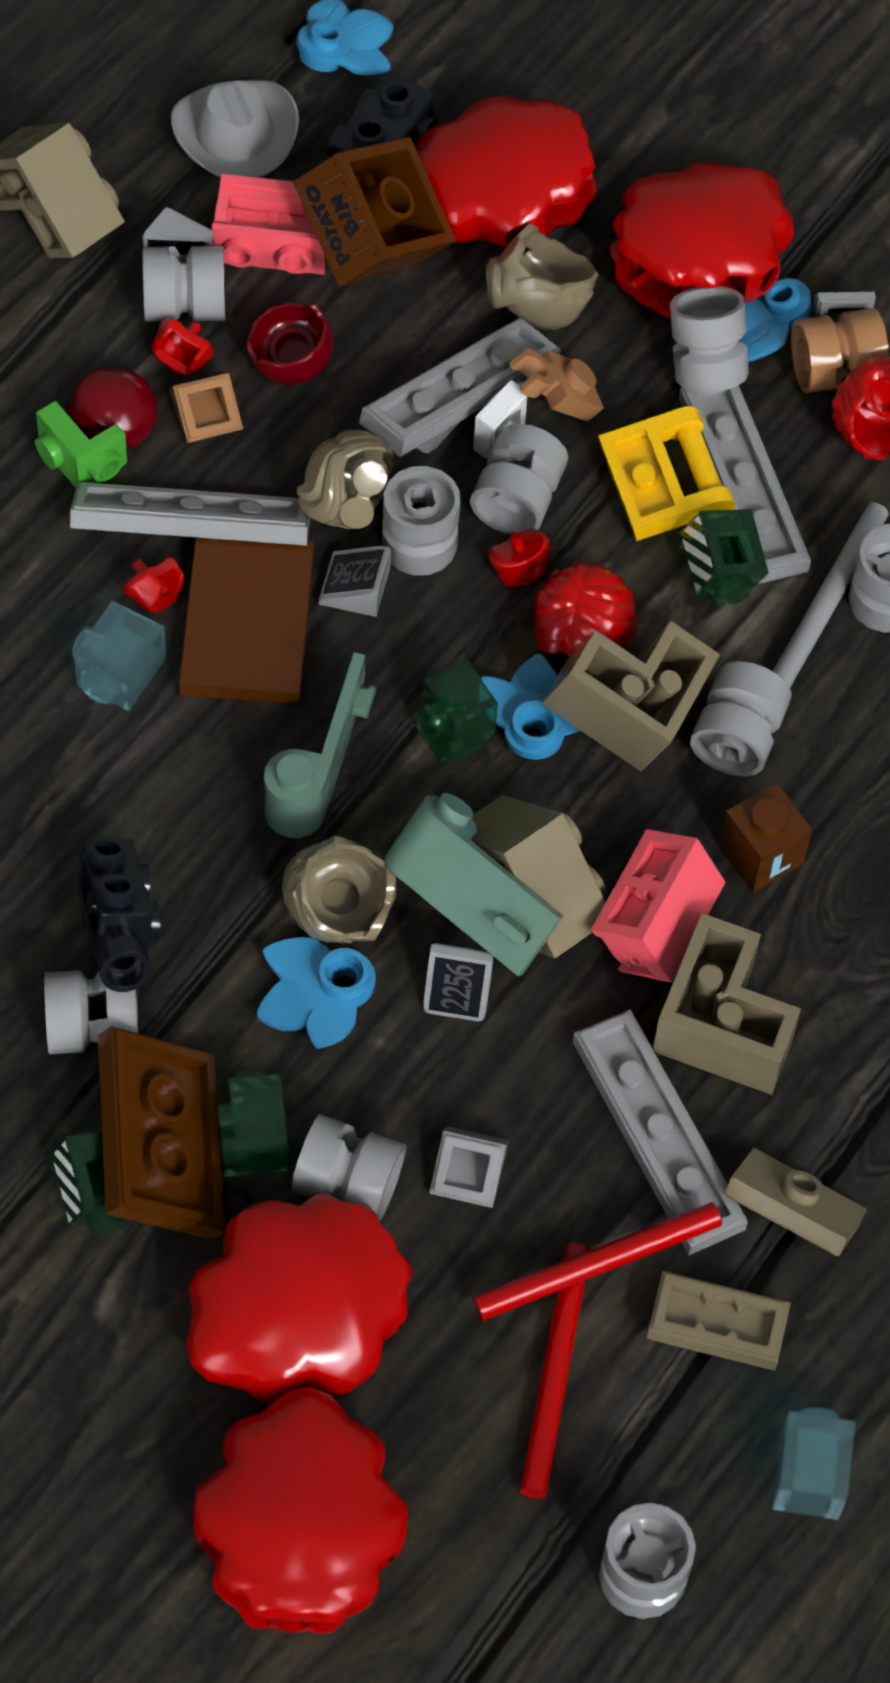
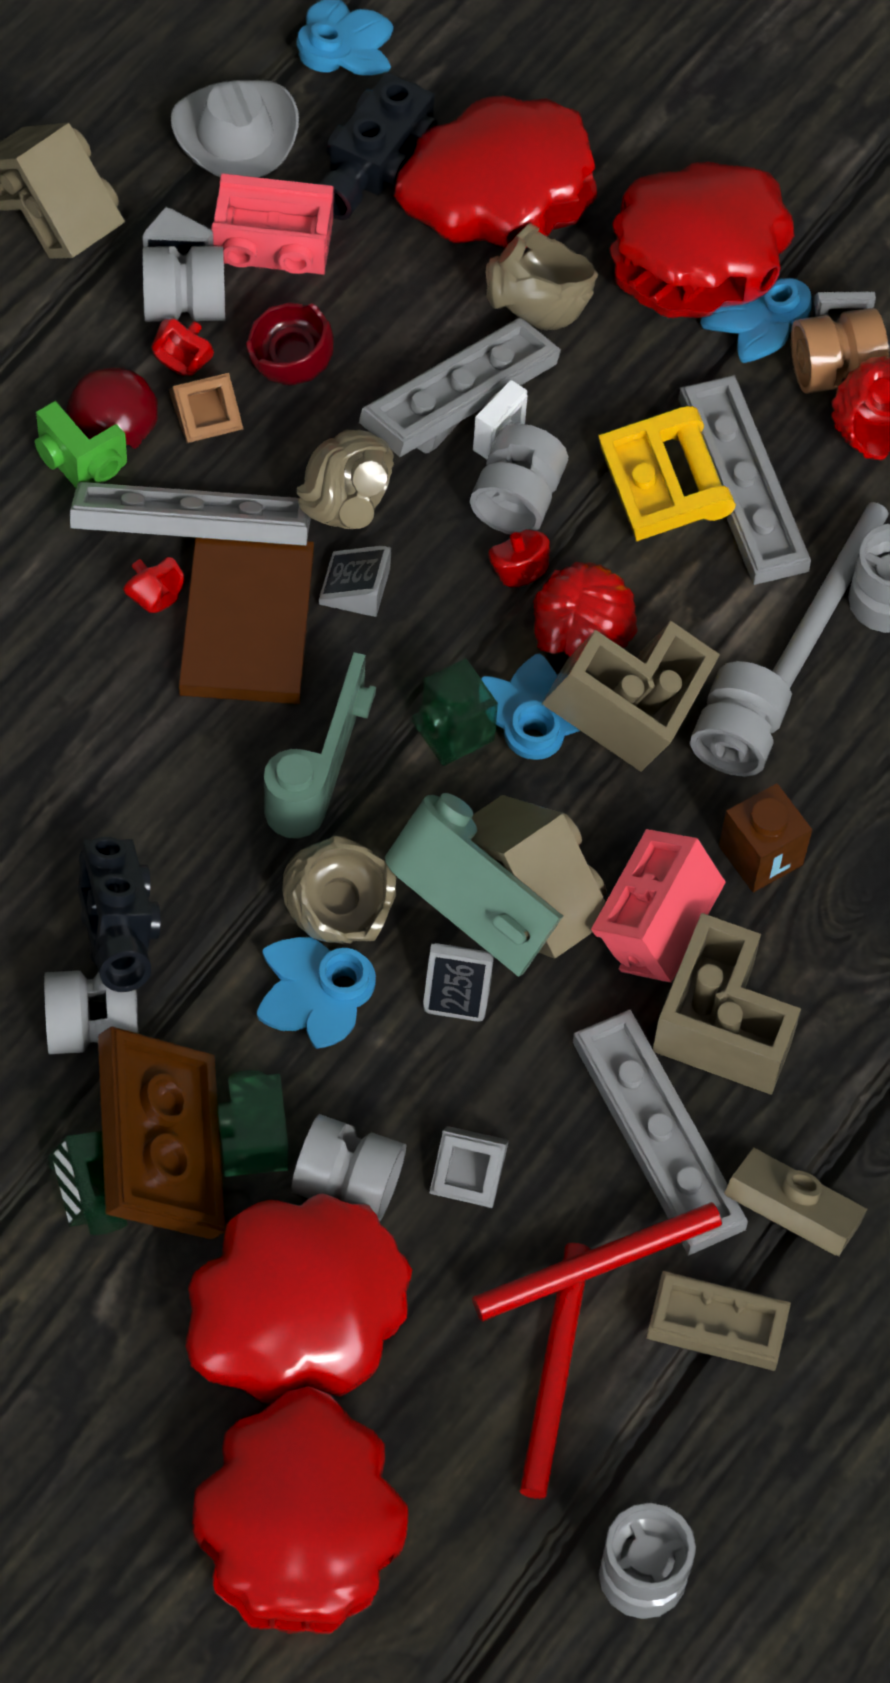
clear light blue brick [72,600,166,711] -> none
reddish brown brick [293,137,456,287] -> none
light grey wheel [382,466,460,575] -> none
medium nougat plate [509,349,604,422] -> none
light grey wheel [670,286,749,393] -> none
clear green brick [675,509,769,606] -> none
clear light blue brick [772,1407,855,1520] -> none

